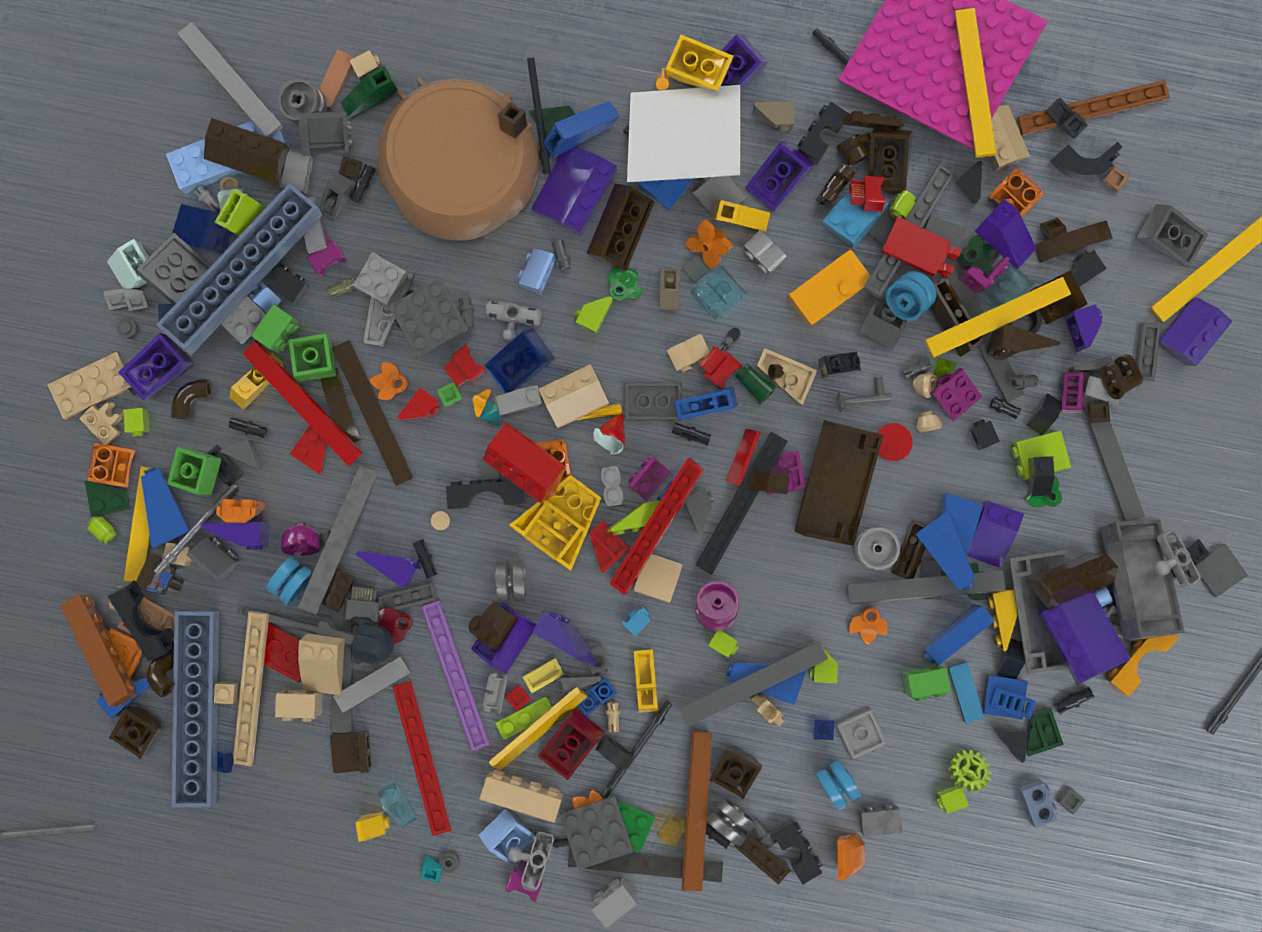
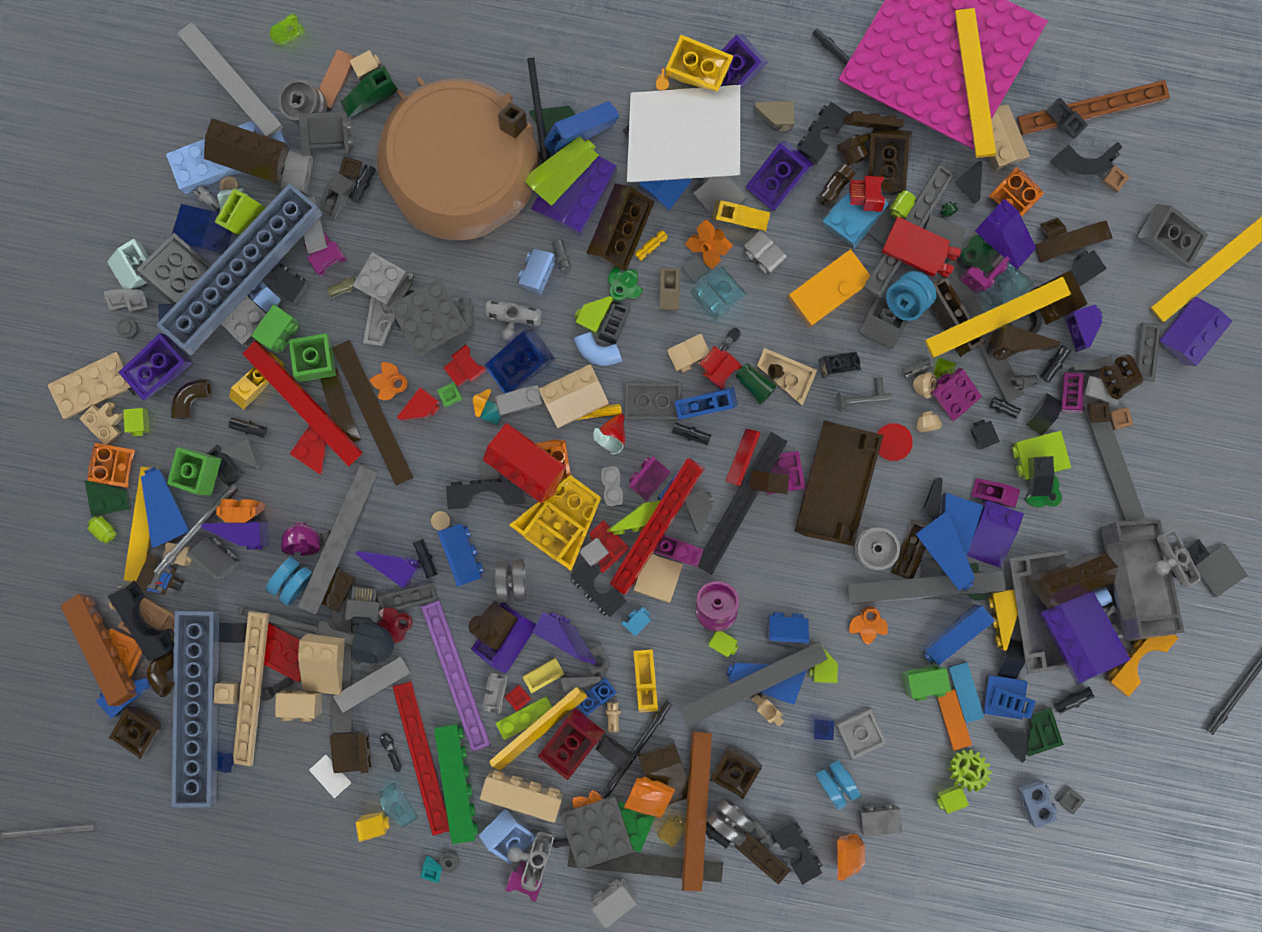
none -> black slope [219,622,247,643]
none -> black piece [260,677,293,701]
none -> clear neon green plate [269,13,305,45]
none -> white sticker [309,755,351,798]
none -> black piece [380,733,402,772]
none -> green brick [434,723,479,844]
none -> blue slope [437,524,485,587]
none -> lime slope [525,136,599,206]
none -> black arch [570,561,627,617]
none -> light blue cylinder [574,332,622,366]
none -> light grey slope [579,538,609,566]
none -> black slope [599,301,631,344]
none -> orange slope [624,777,675,817]
none -> yellow axle [635,230,668,261]
none -> dark brown slope [638,741,689,805]
none -> magenta slope [654,535,704,567]
none -> blue slope [767,612,809,643]
none -> black slope [921,477,943,518]
none -> orange tile [936,689,972,751]
none -> dark green plate [940,201,959,218]
none -> magenta slope [971,478,1020,508]
none -> black pin [1040,344,1072,383]
none -> medium nougat tile [1110,407,1133,430]

